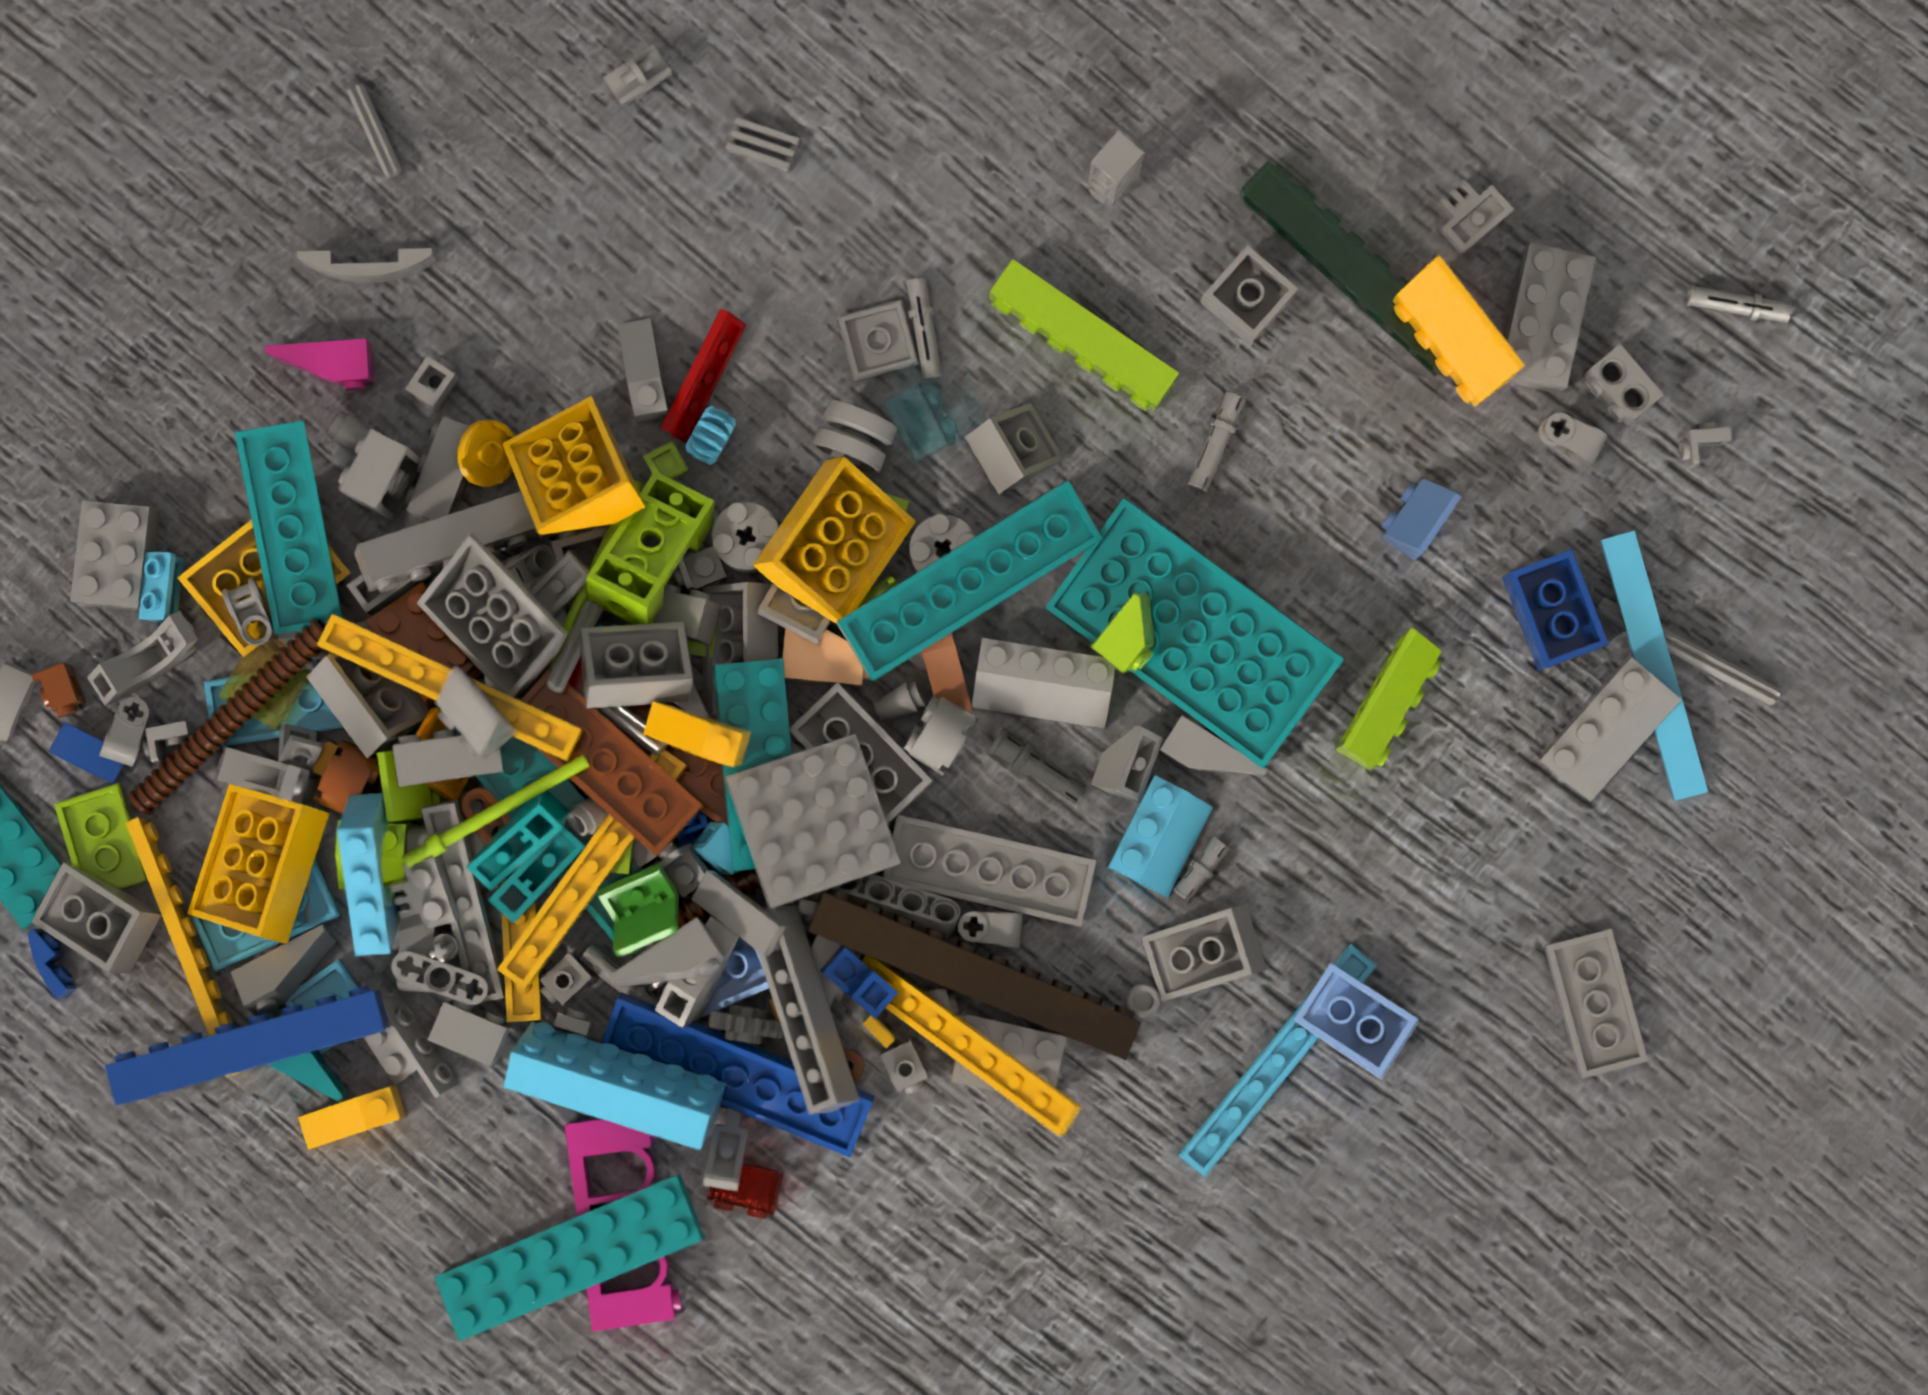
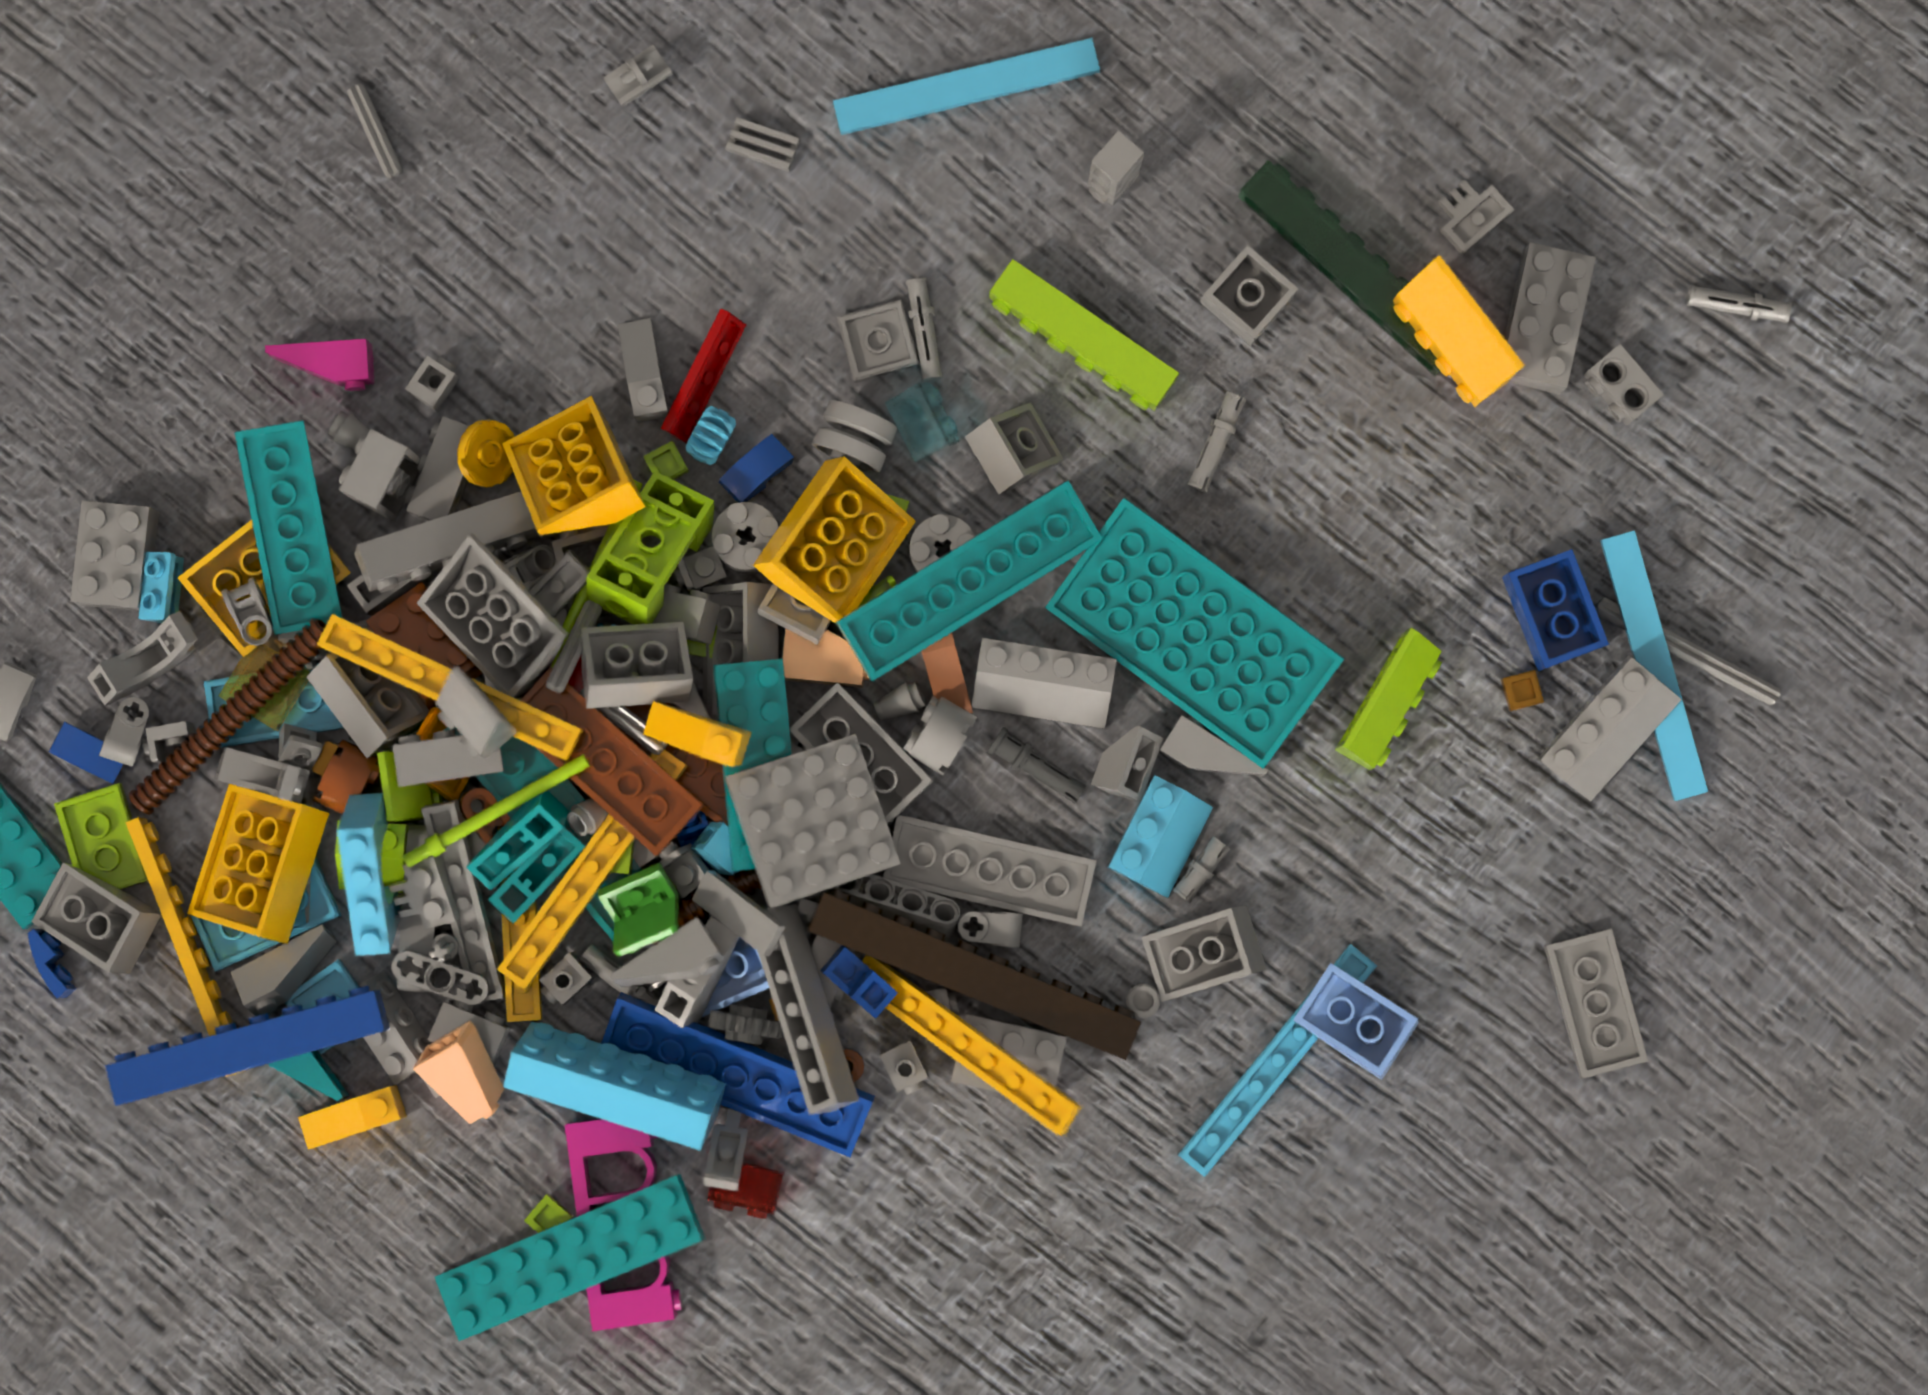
dark orange brick [31,663,86,718] -> none
light grey slope [297,248,437,283] -> none
light grey plate [554,1008,594,1036] -> none
yellow tile [863,1016,895,1048] -> none
lime slope [1092,591,1155,673] -> none
medium blue slope [1381,479,1462,561] -> none
light grey piece [1538,412,1608,467] -> none
light grey bracket [1679,422,1732,468] -> none
none -> light nougat slope [413,1021,504,1124]
none -> lime plate [524,1193,574,1233]
none -> blue slope [718,434,794,503]
none -> medium azure tile [833,38,1100,135]
none -> pearl gold tile [1501,670,1544,711]

